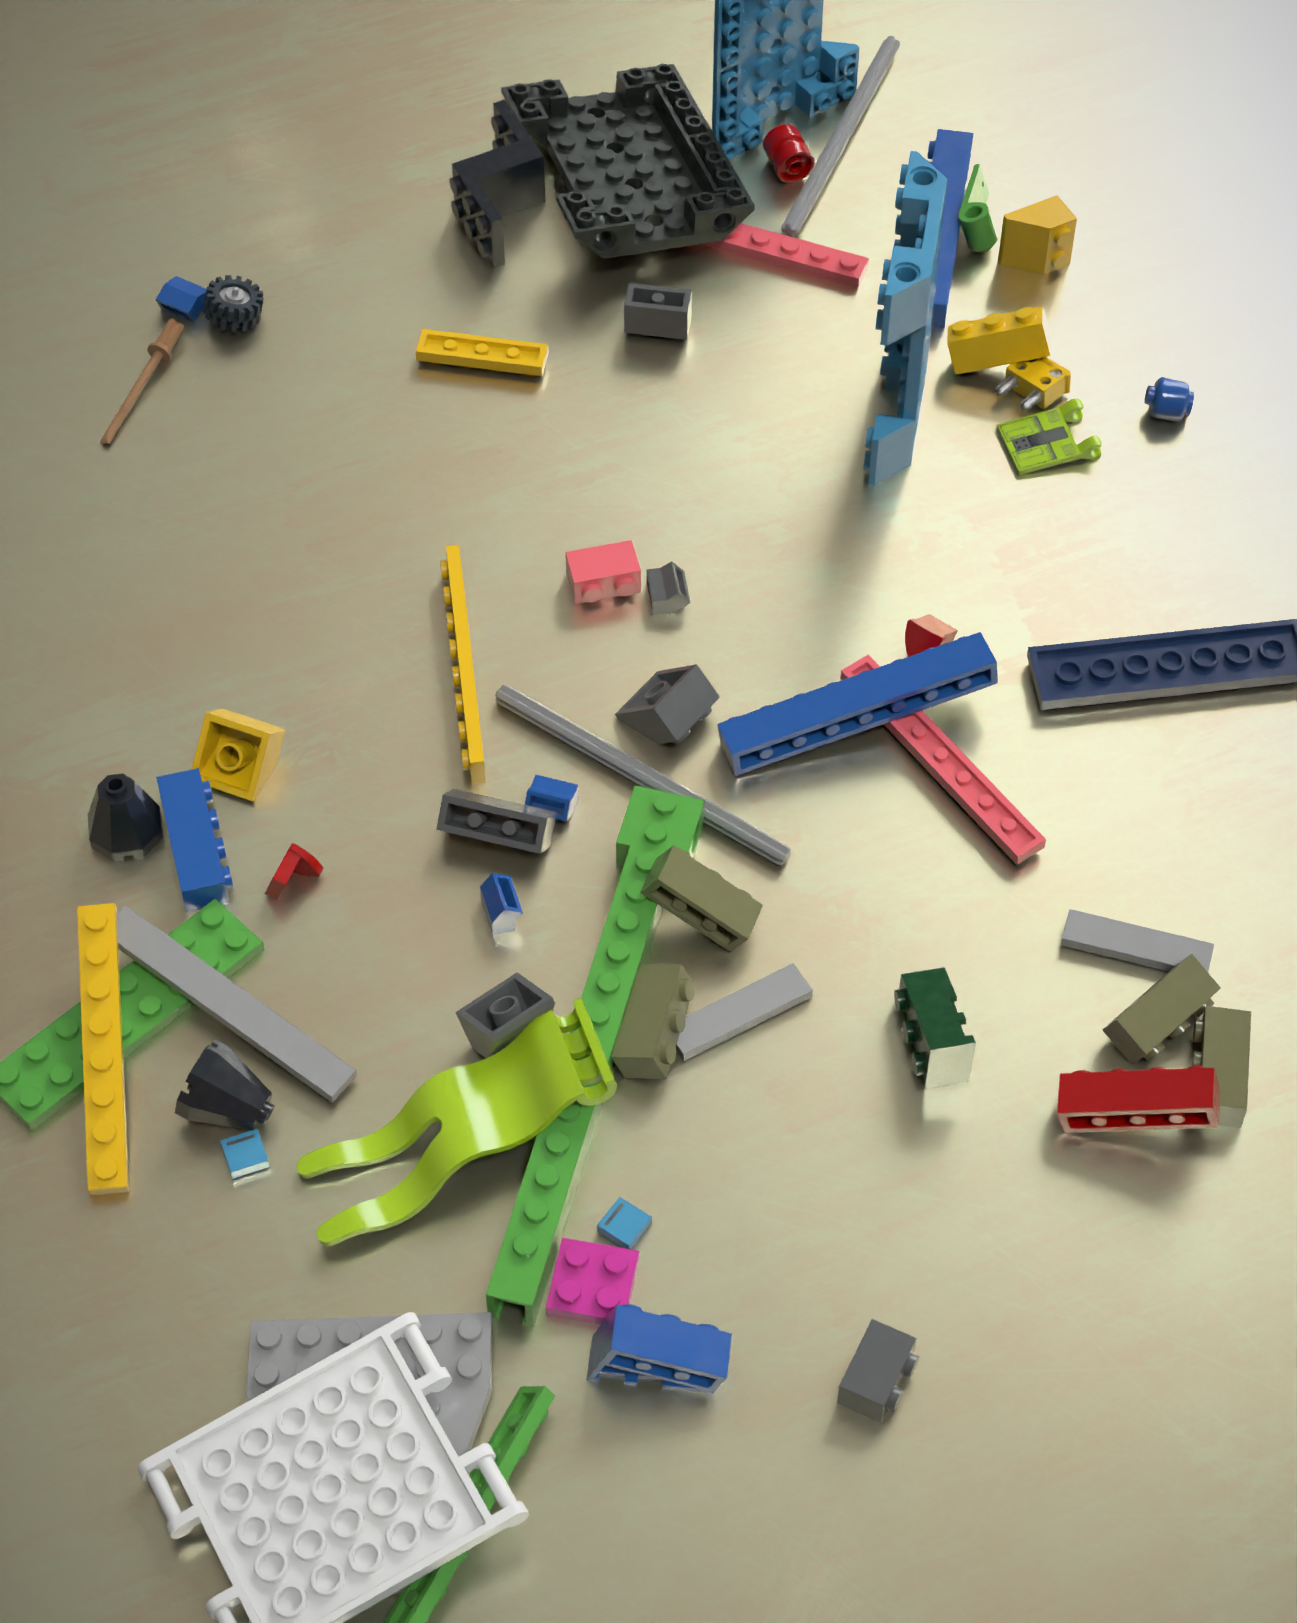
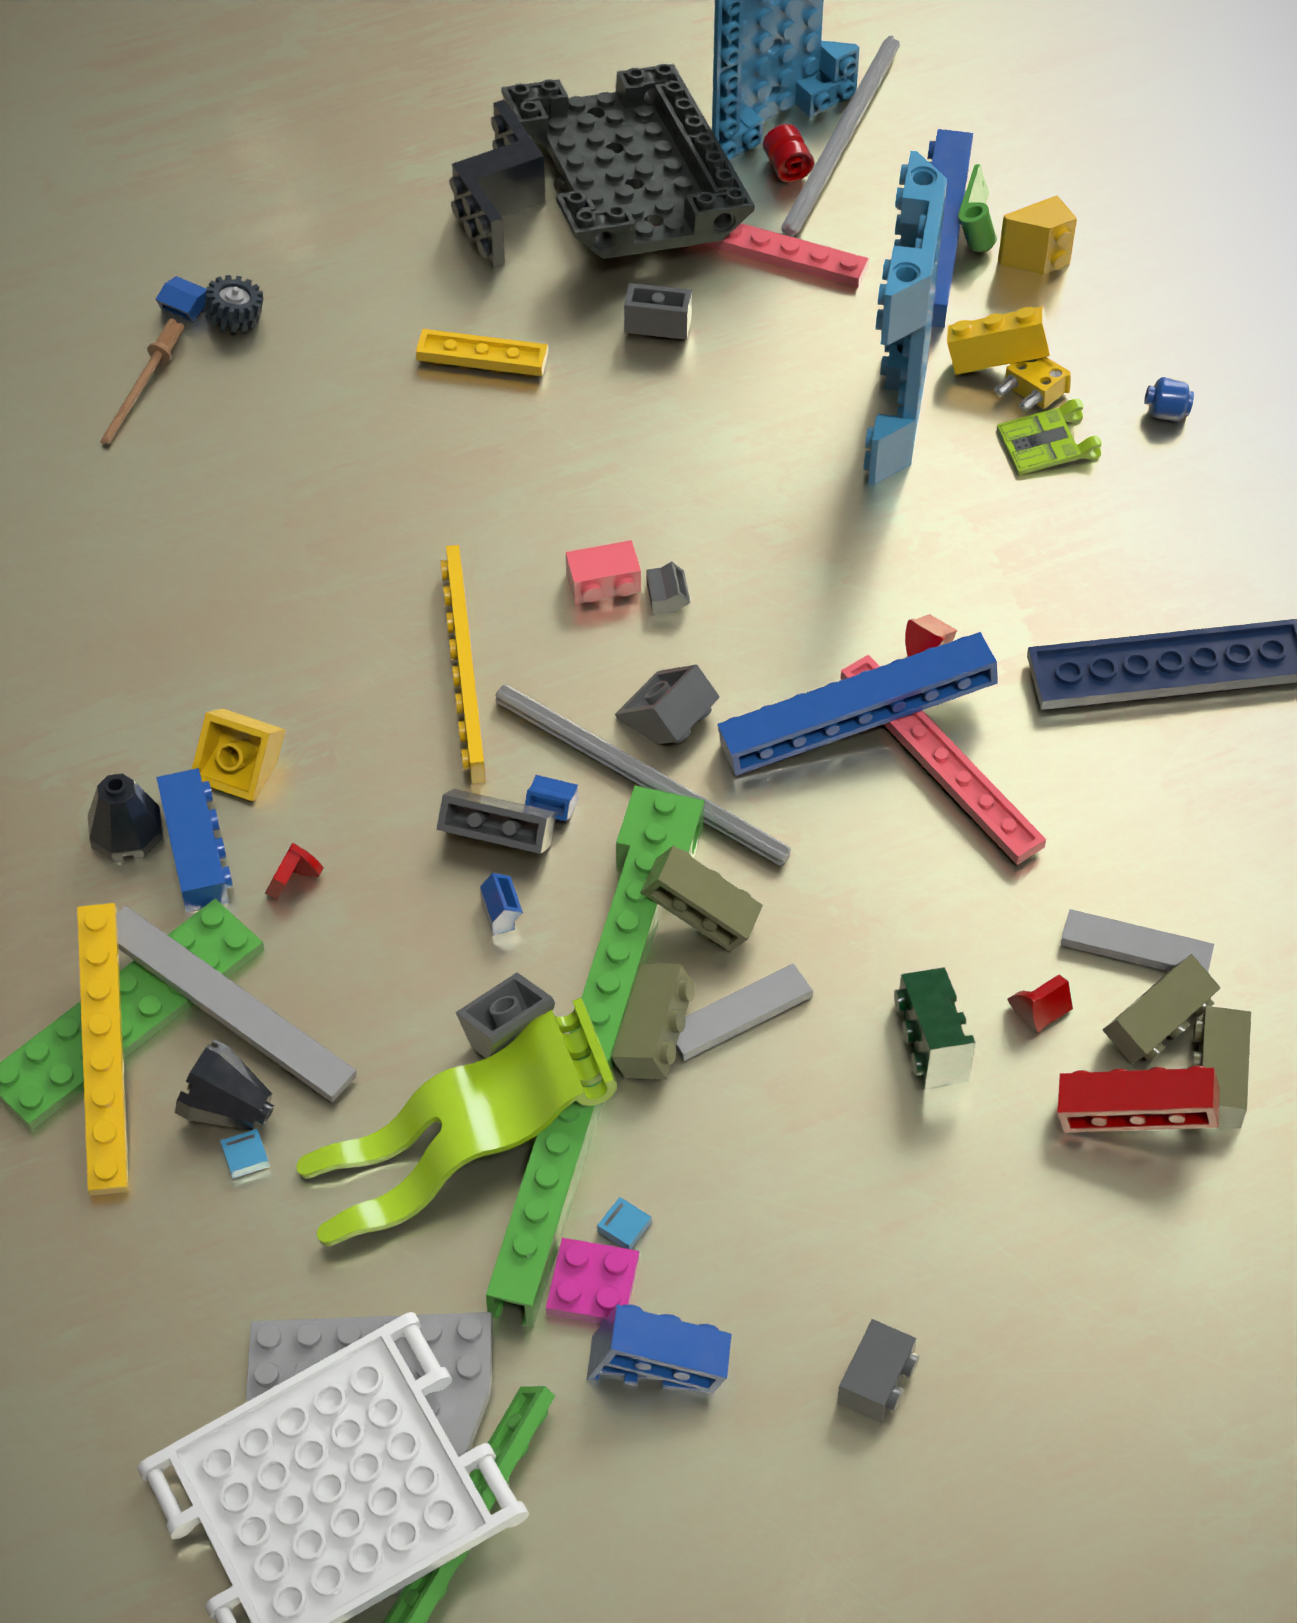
none -> red tile [1007,974,1073,1033]

